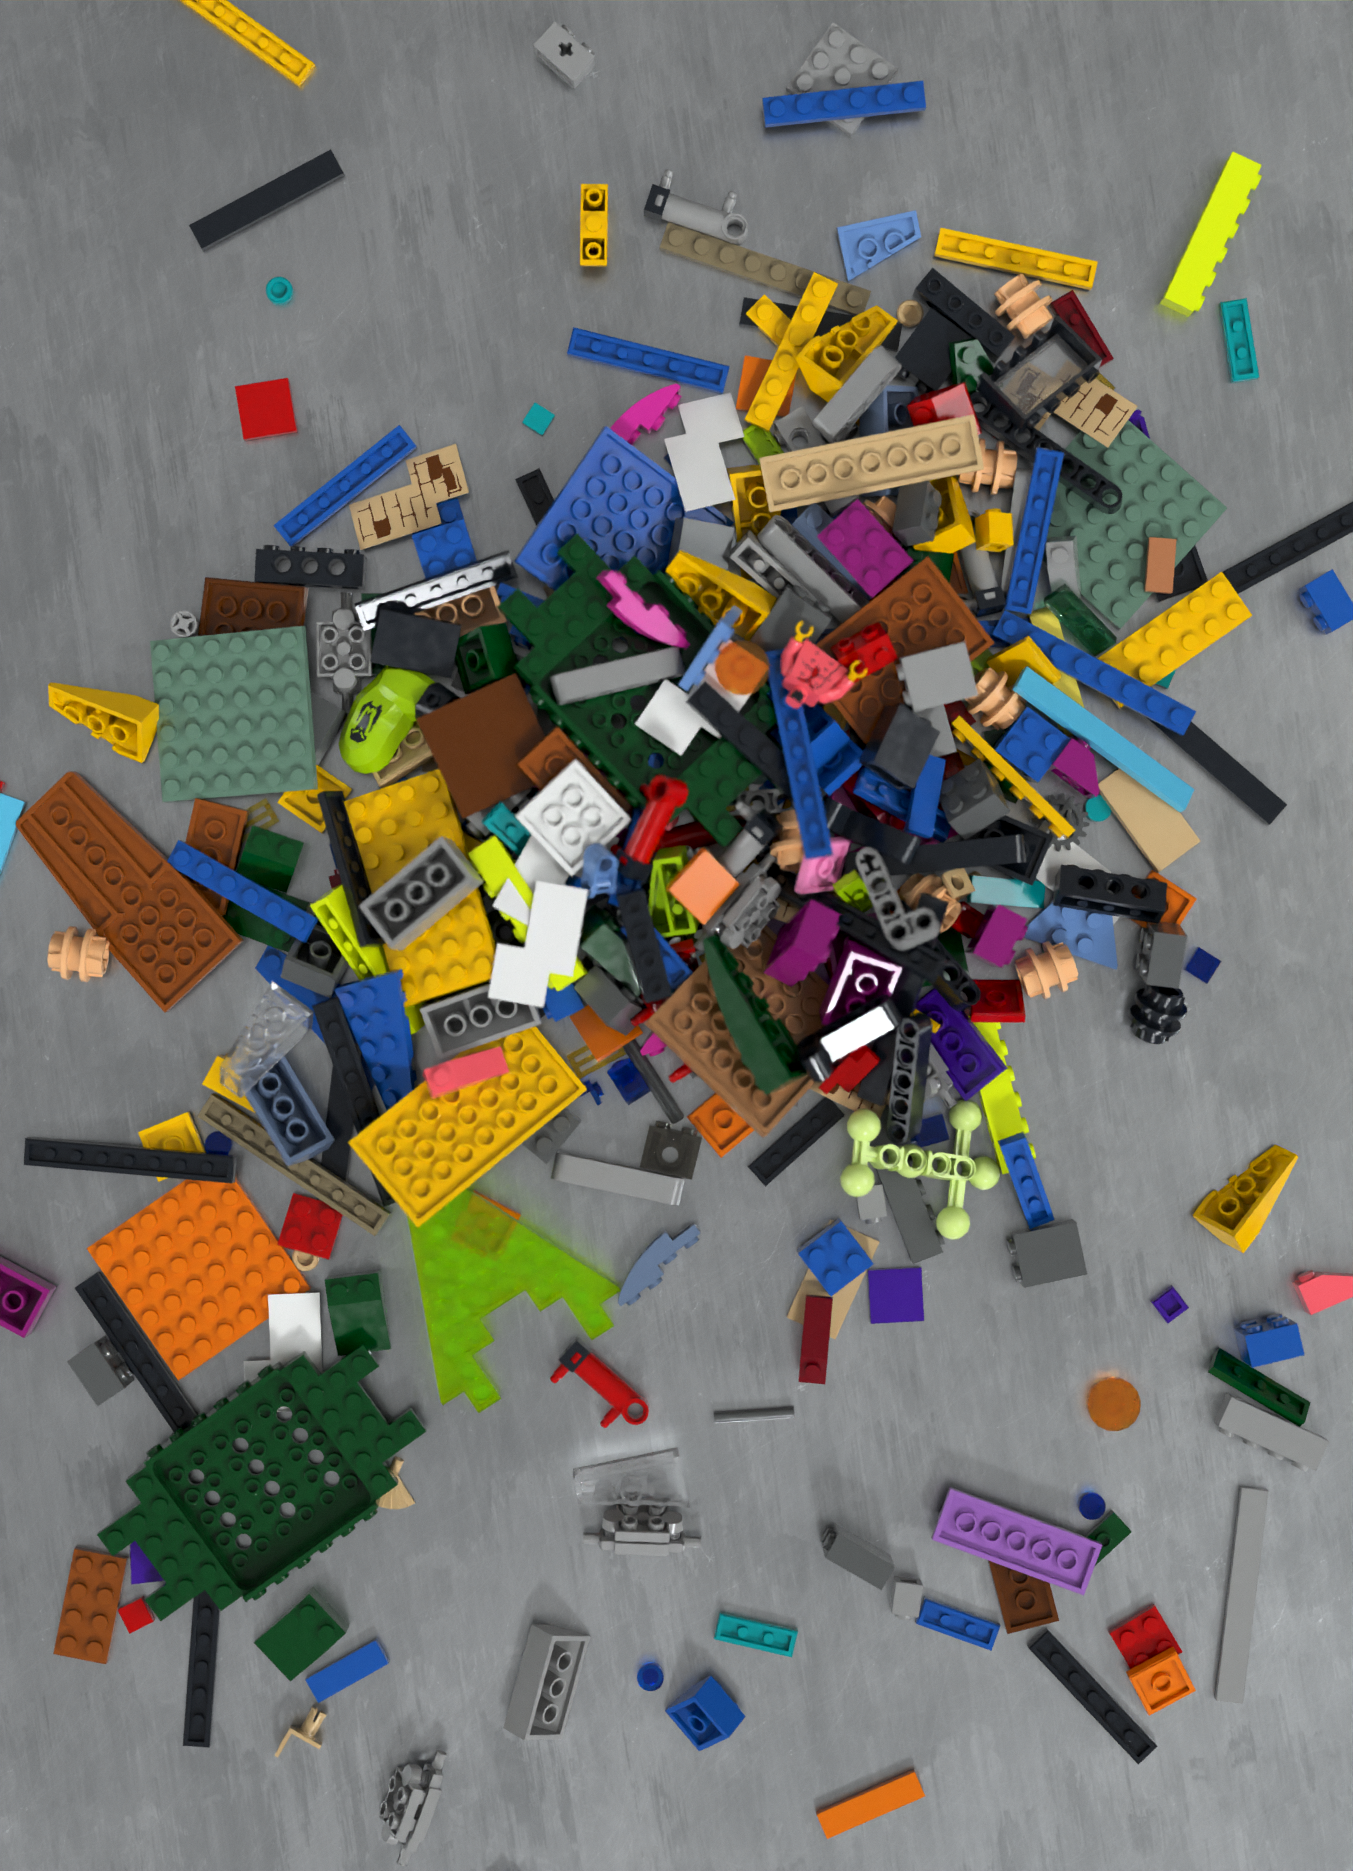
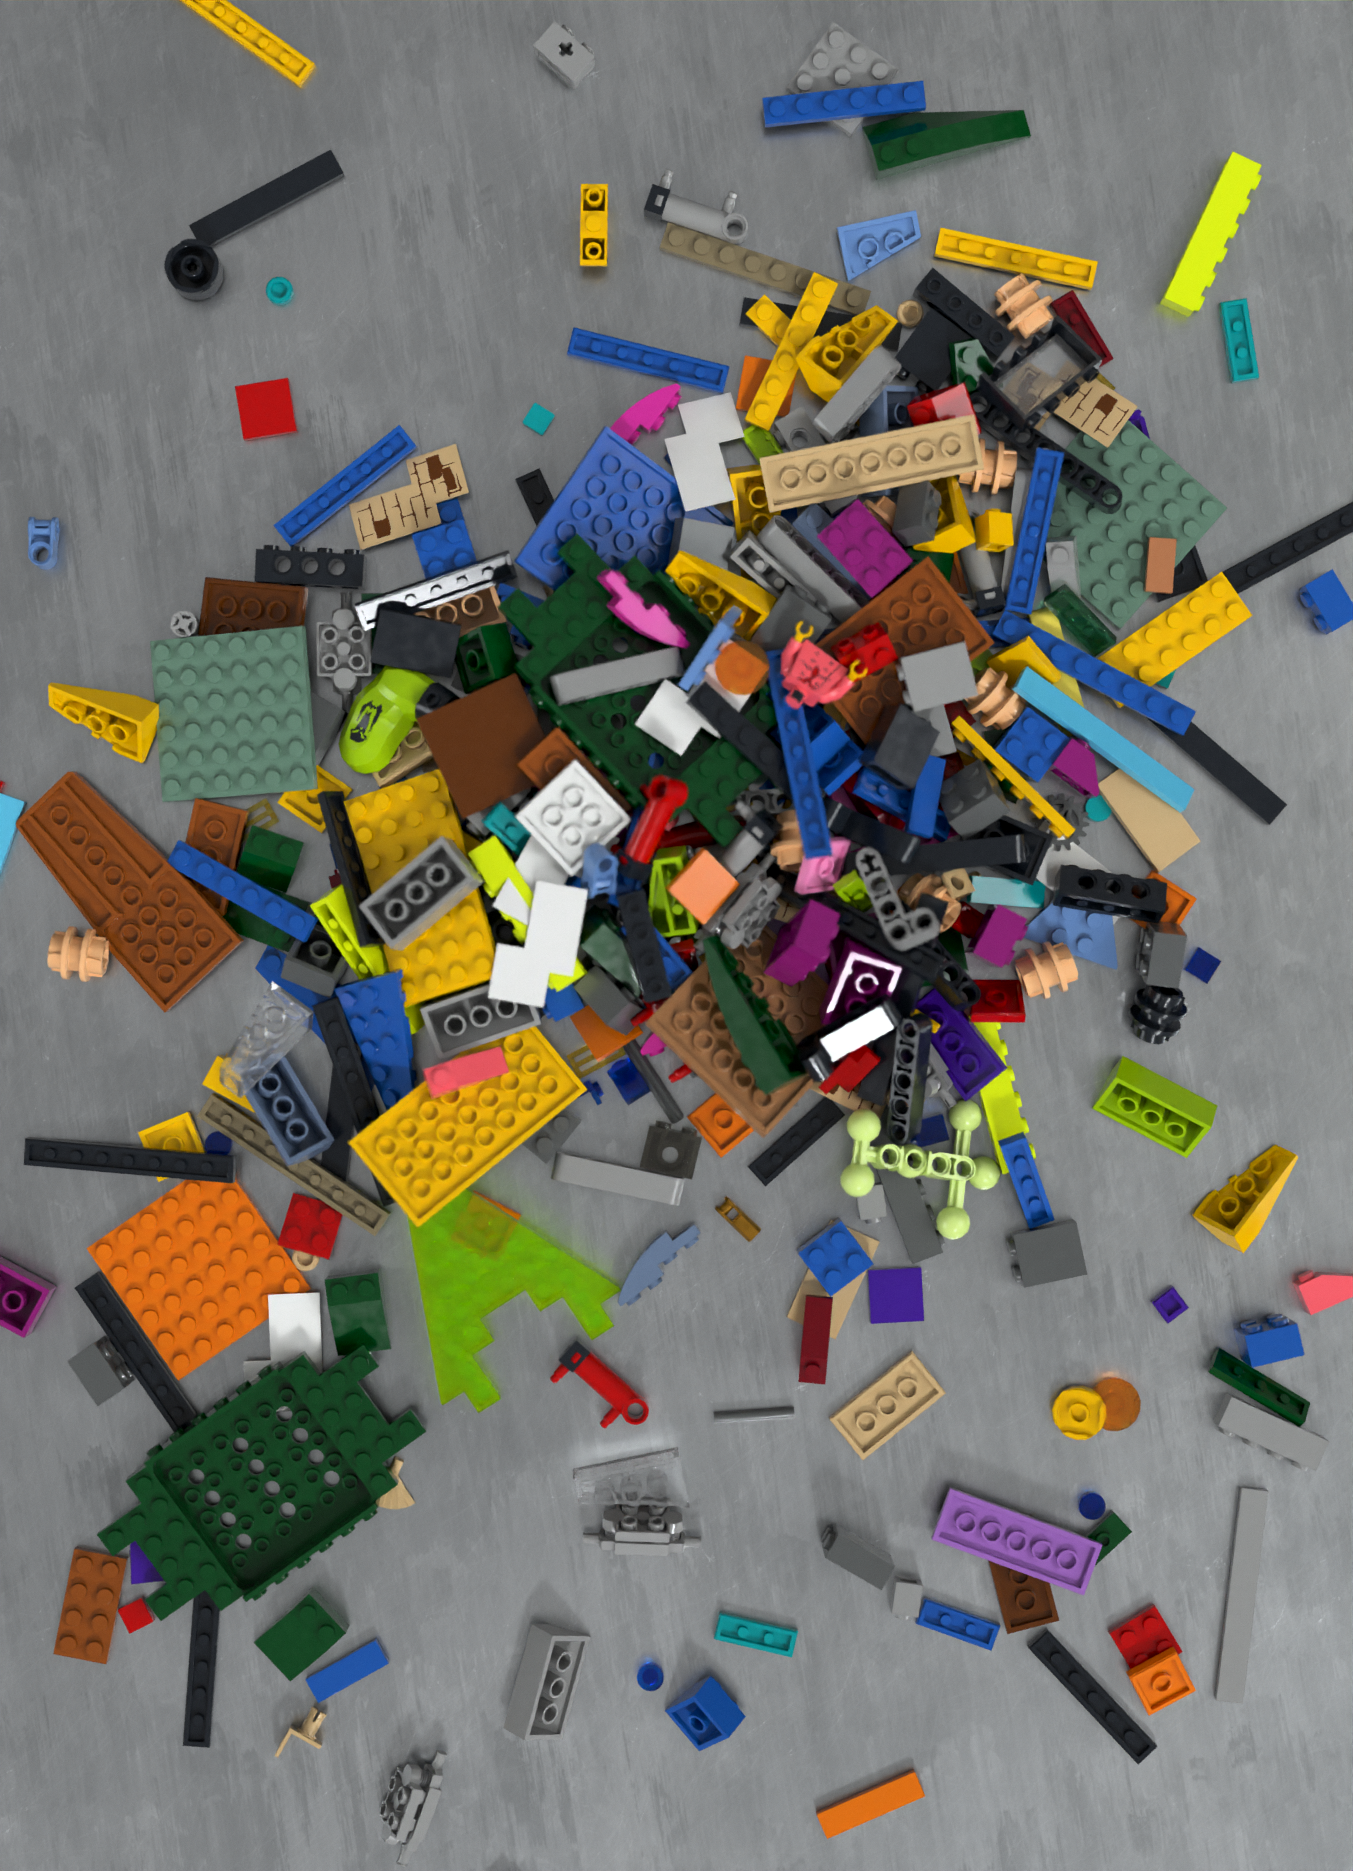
none -> medium blue piece [28,517,60,570]
none -> black brick [164,239,224,300]
none -> pearl gold bar [715,1196,761,1242]
none -> tan tile [829,1350,946,1460]
none -> dark green wedge [862,110,1031,180]
none -> yellow tile [1052,1386,1107,1440]
none -> lime slope [1092,1056,1218,1158]

